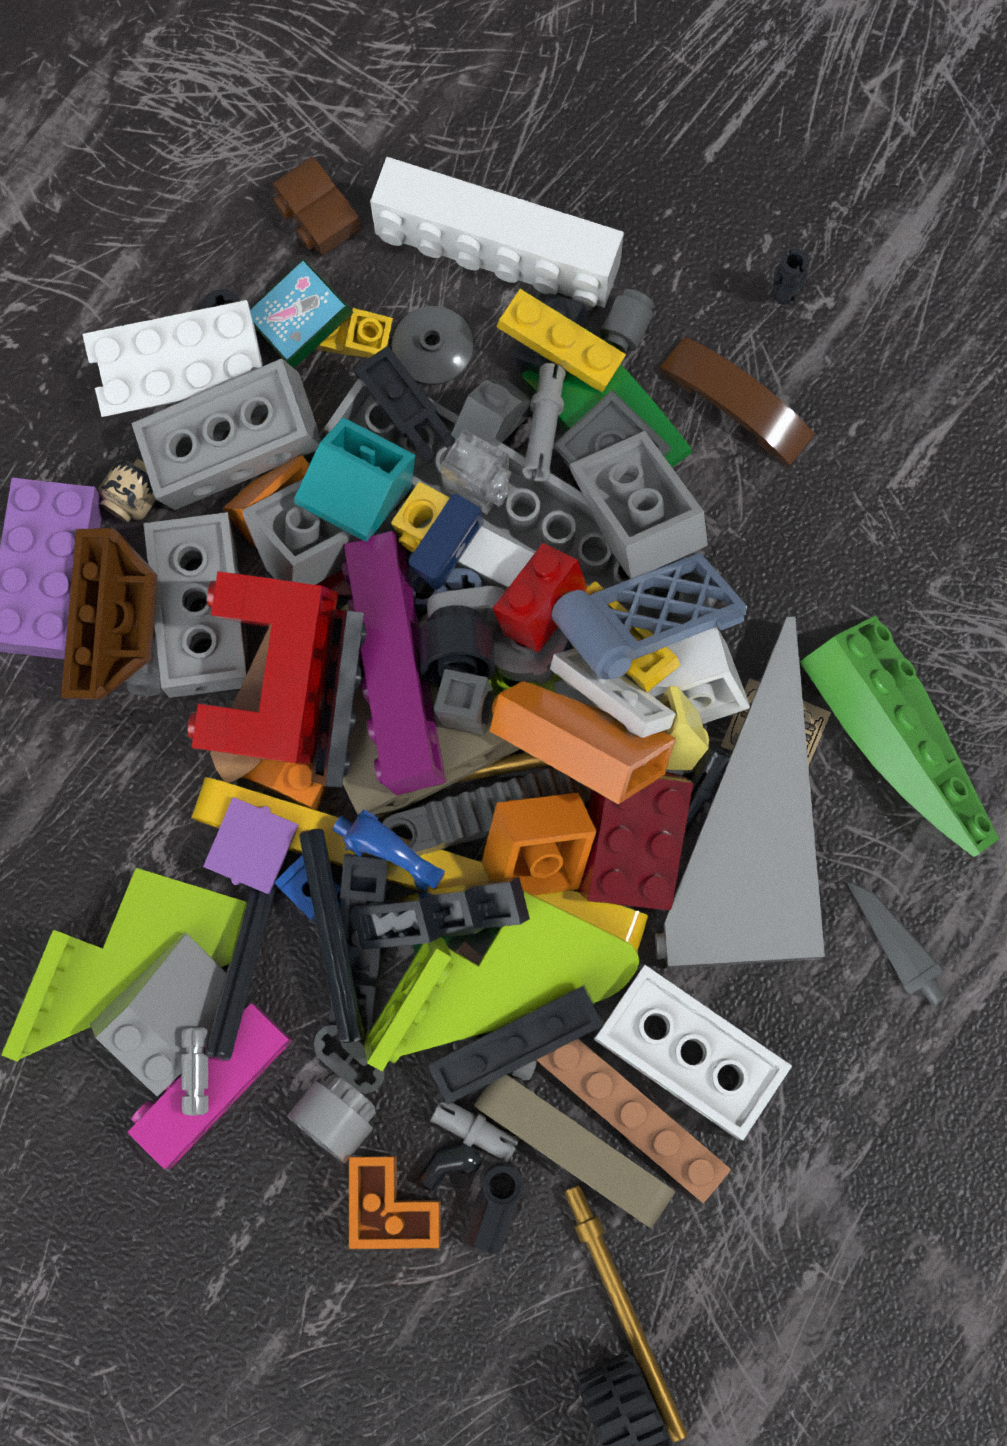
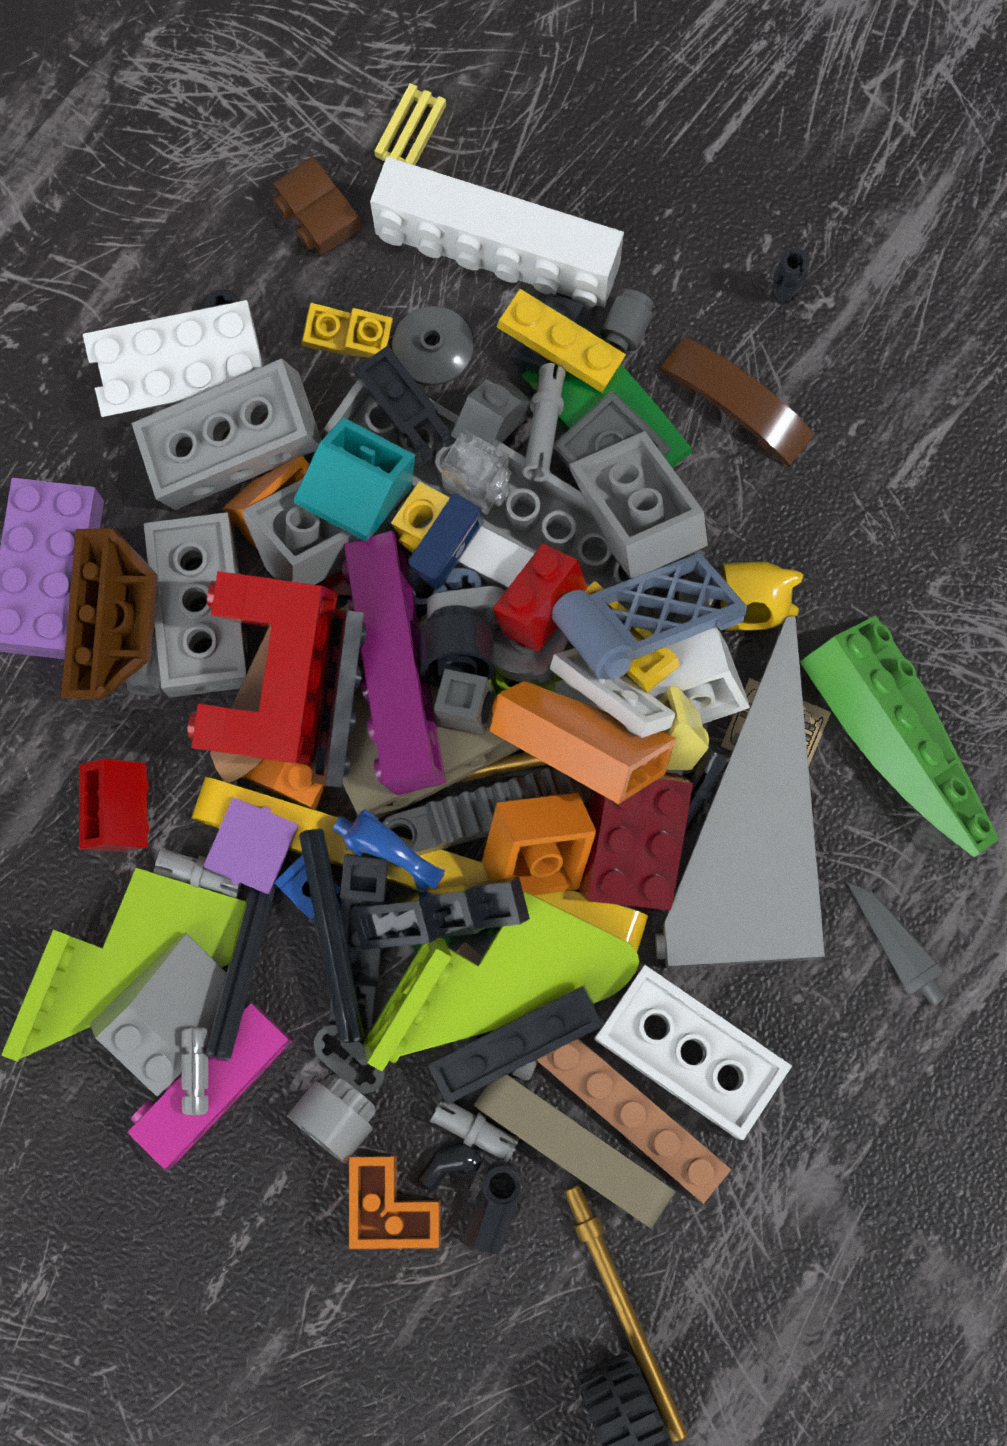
tan head [99,459,156,523] -> none
tile [250,259,354,368] -> none
none -> red brick [79,759,149,852]
none -> light grey pin [154,848,242,898]
none -> light yellow tile [375,83,446,165]
none -> yellow piece [720,561,803,631]

